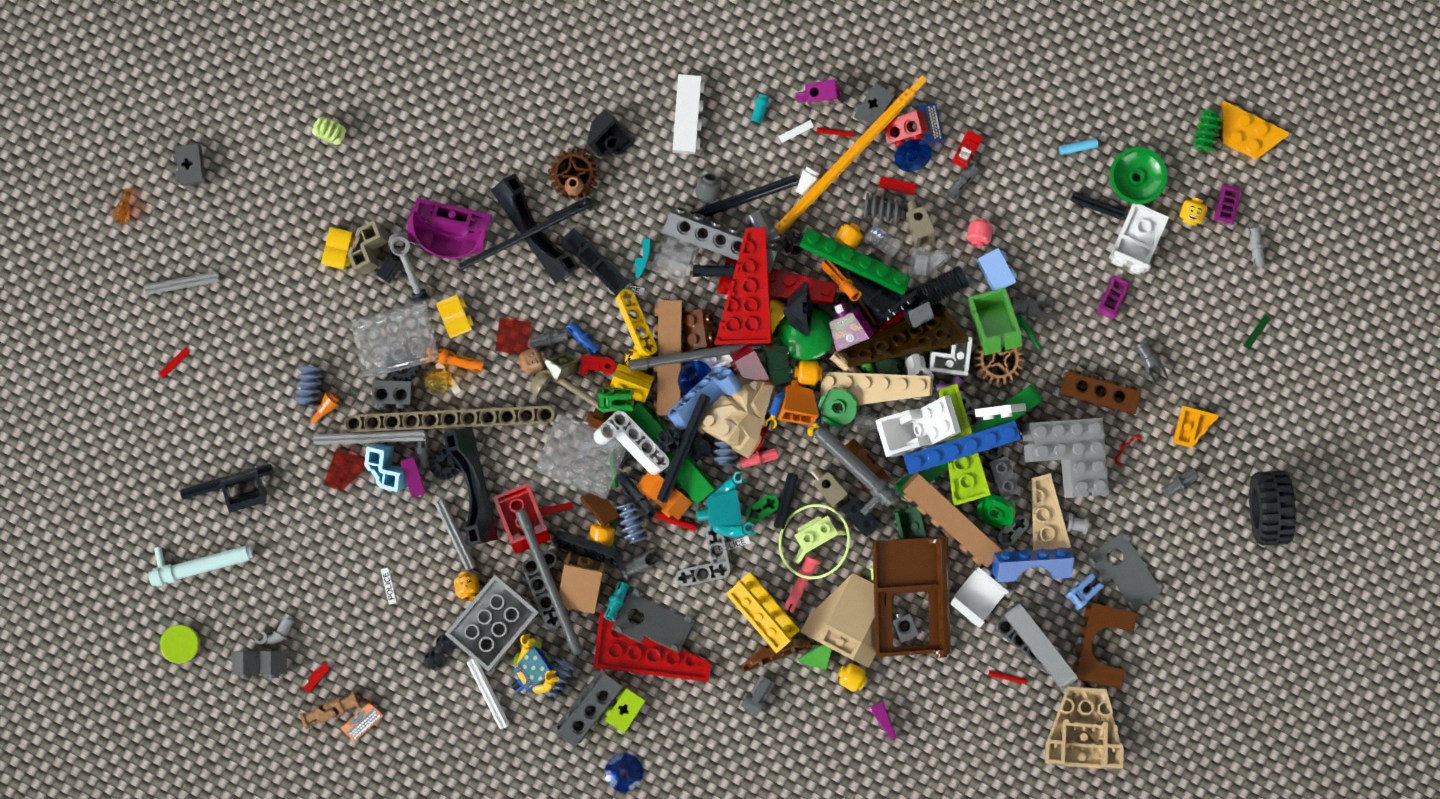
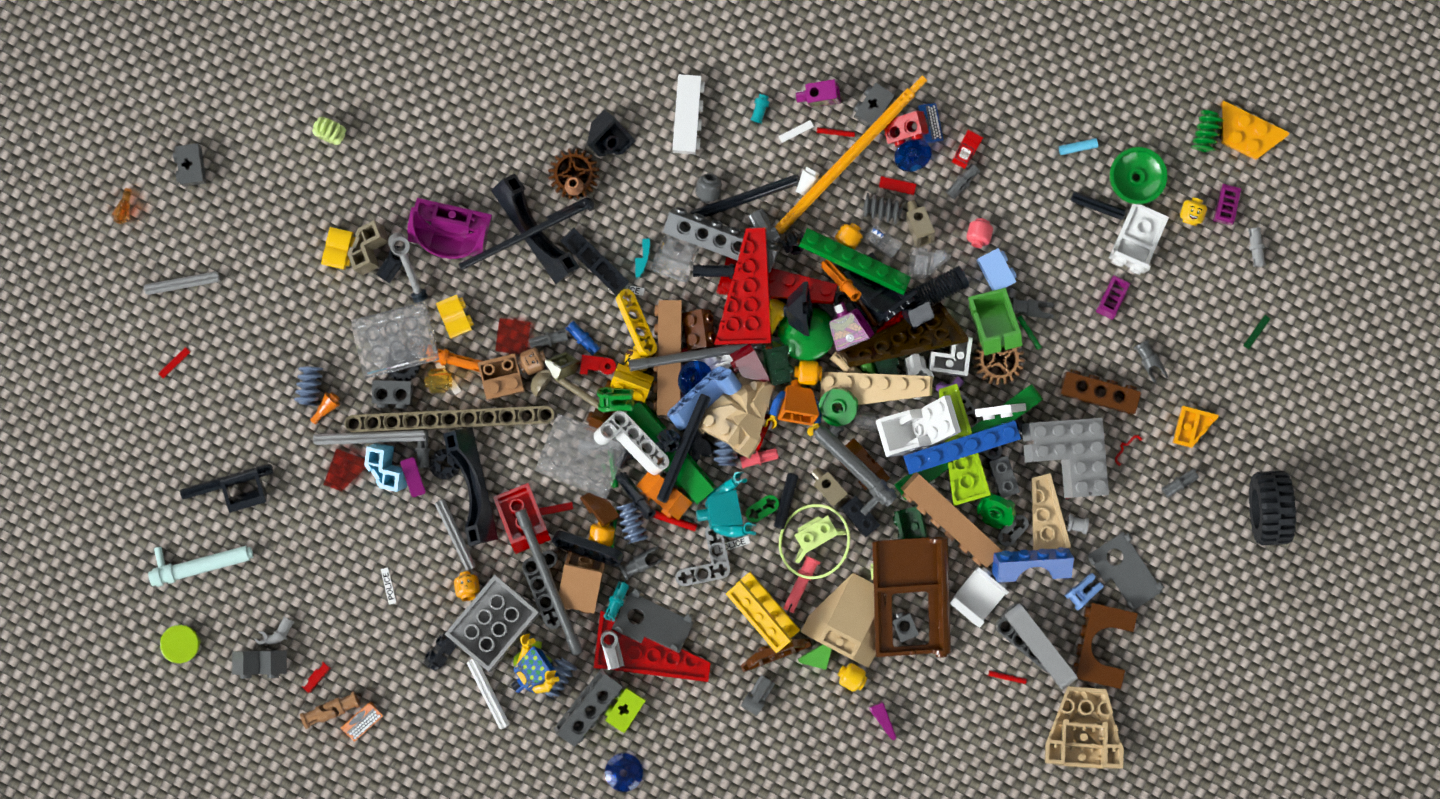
none -> medium nougat slope [477,353,526,401]
none -> light grey piece [601,630,625,670]

